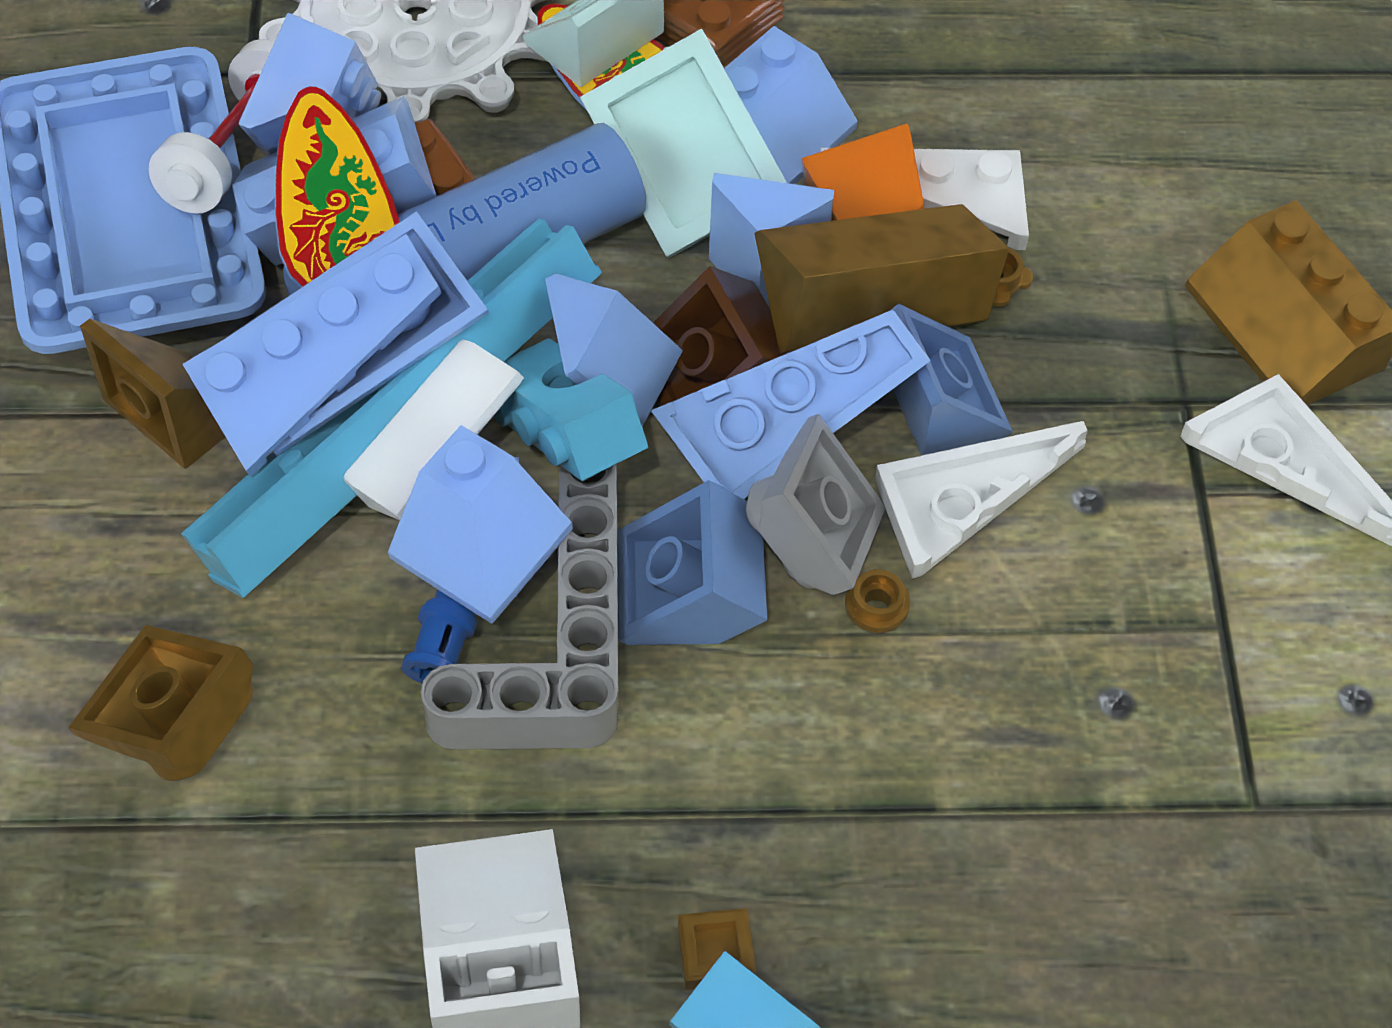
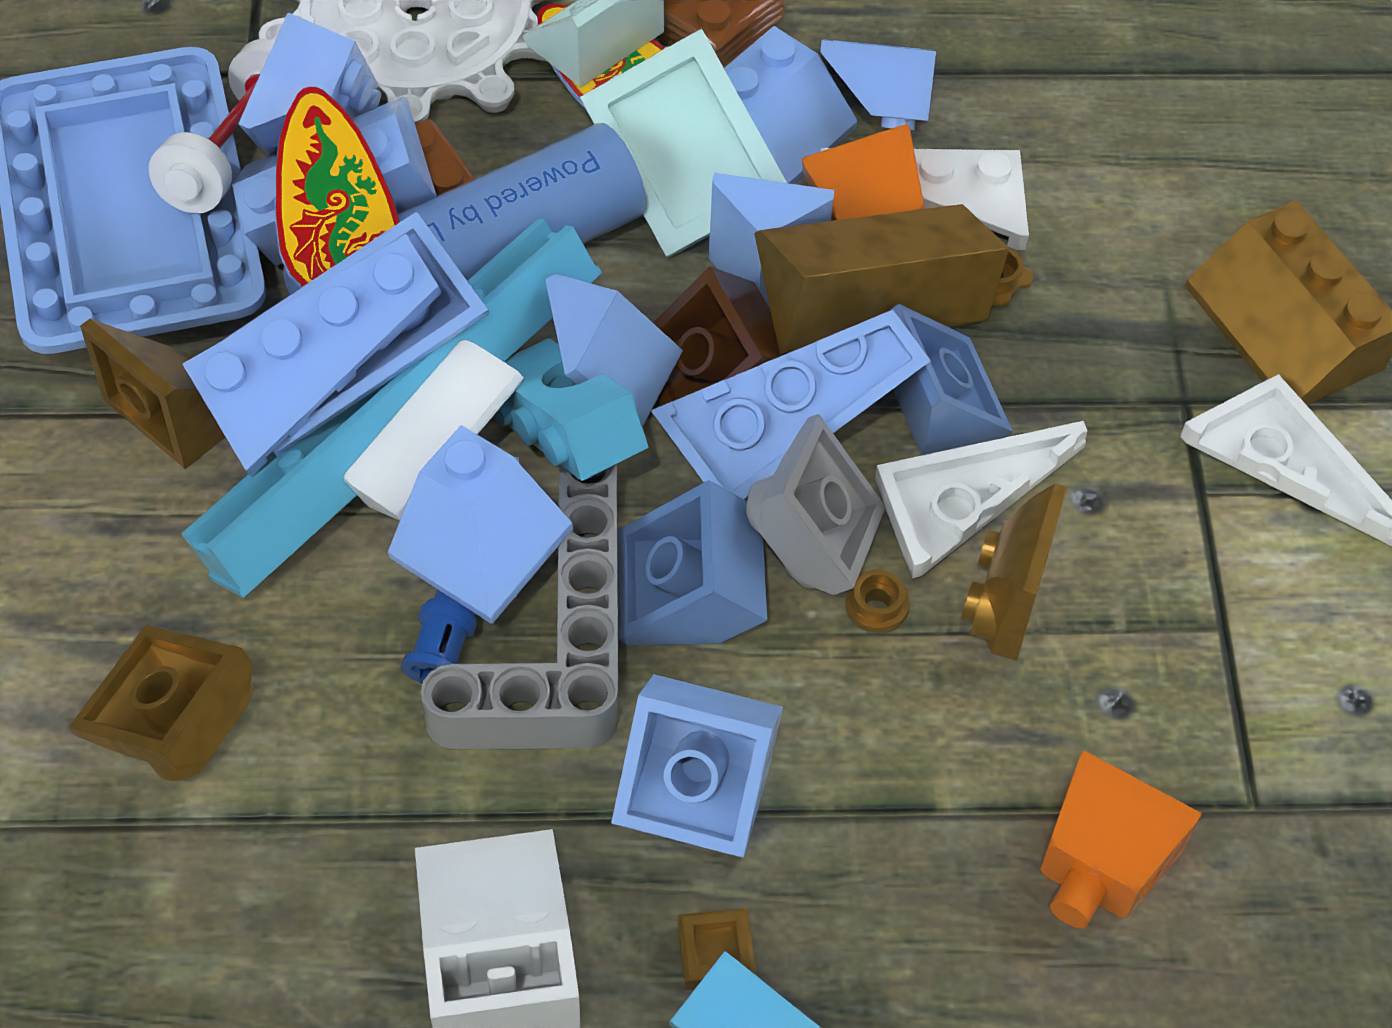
none -> light blue slope [611,674,783,858]
none -> light blue slope [820,39,936,130]
none -> pearl gold slope [961,483,1068,661]
none -> orange torso [1040,750,1202,929]

